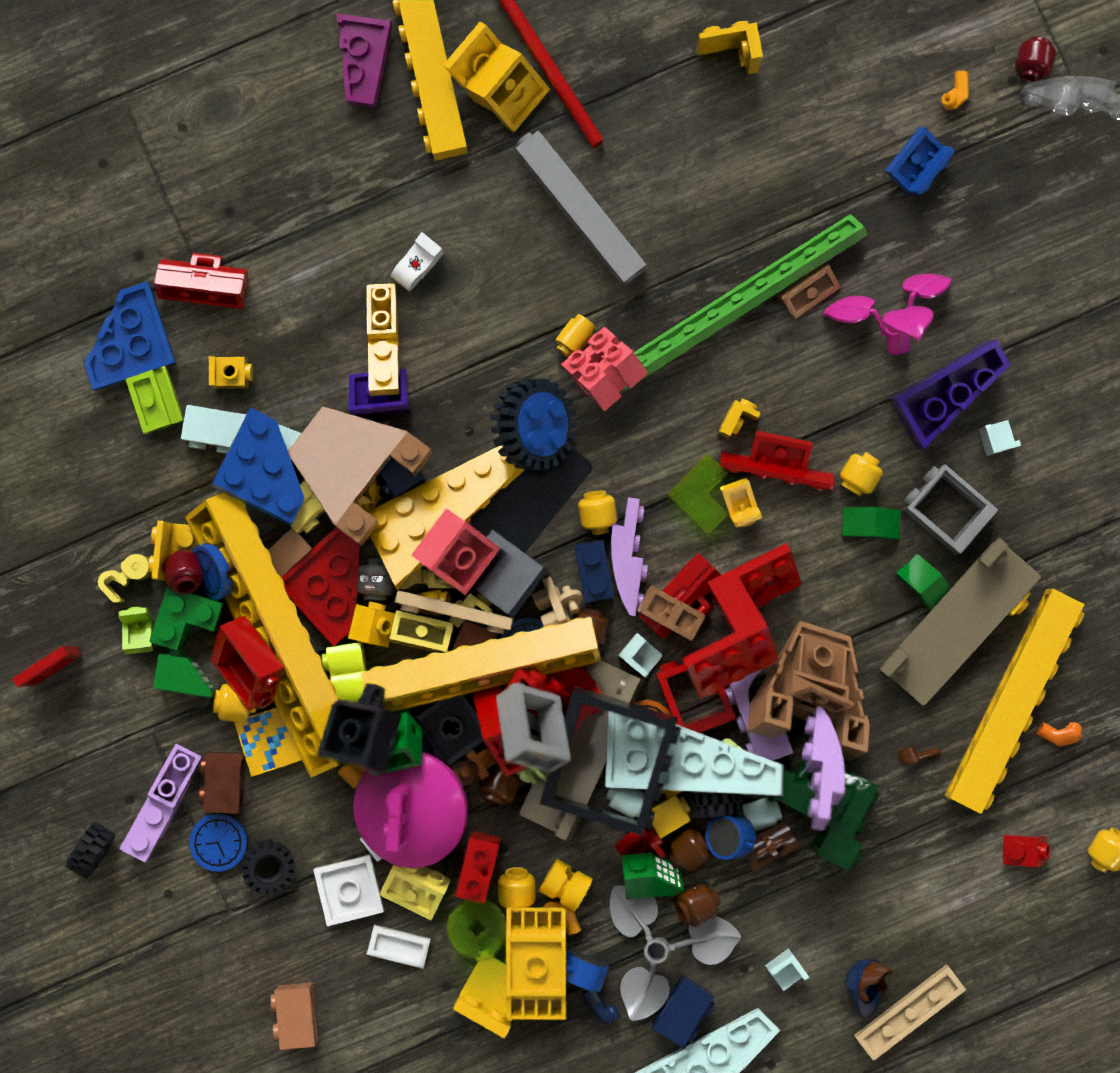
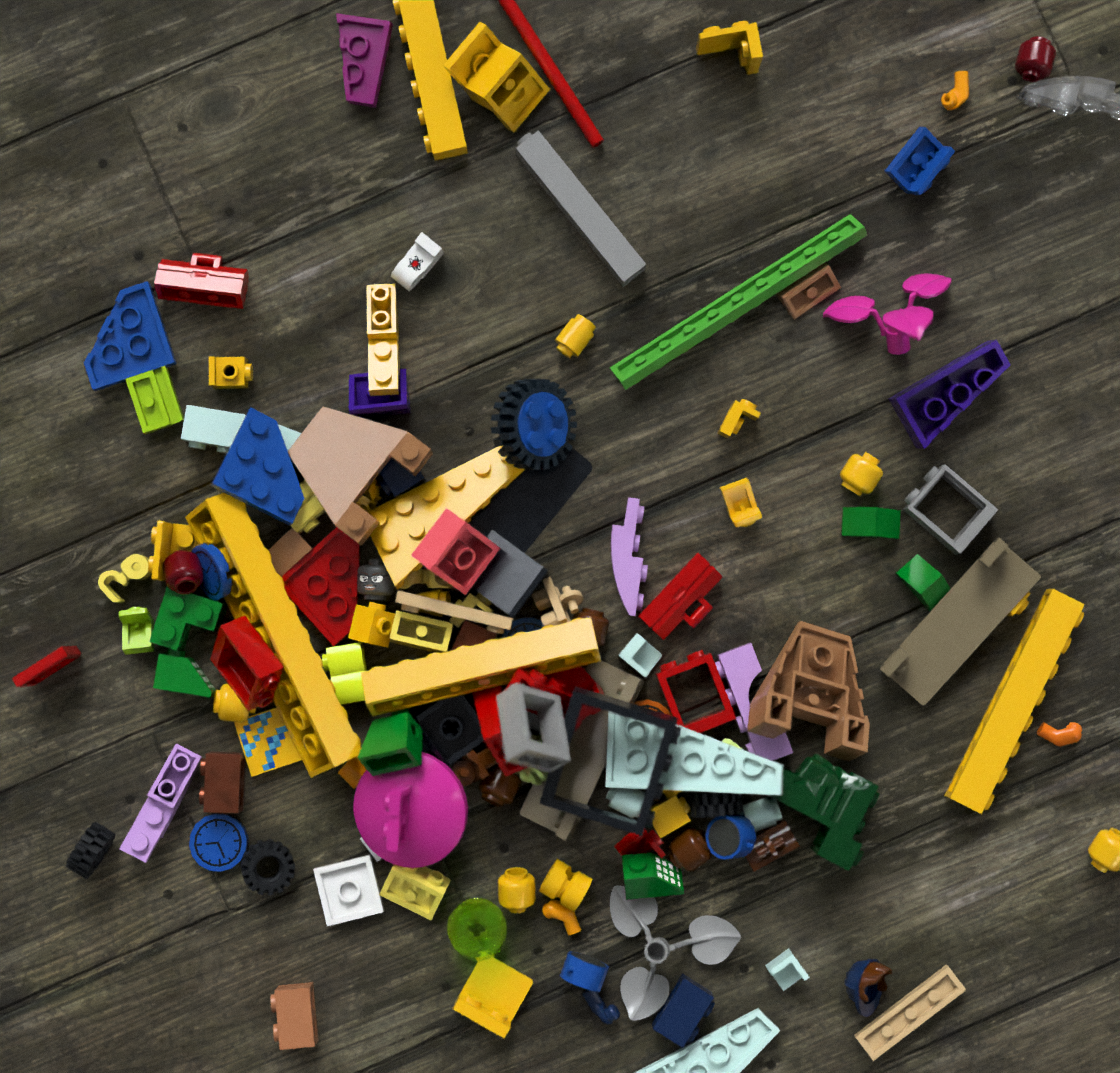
black hinge [317,683,402,774] -> none
white tile [367,925,431,969] -> none
red window [455,831,501,904] -> none
yellow plate [506,907,566,1020] -> none
coral brick [561,327,648,412] -> none
dark blue brick [574,540,614,603] -> none
yellow head [578,490,618,535] -> none
medium nougat slope [637,585,706,641] -> none
clear neon green plate [667,453,728,535] -> none
reddish brown head [675,884,720,928] -> none
red bracket [682,543,802,699] -> none
red bracket [720,430,835,491] -> none
medium nougat slope [790,674,854,713] -> none
lavender slope [802,706,845,831] -> none
reddish brown hand [898,745,941,764] -> none
light aqua panel [978,420,1021,456] -> none
red bracket [1003,834,1050,867] -> none

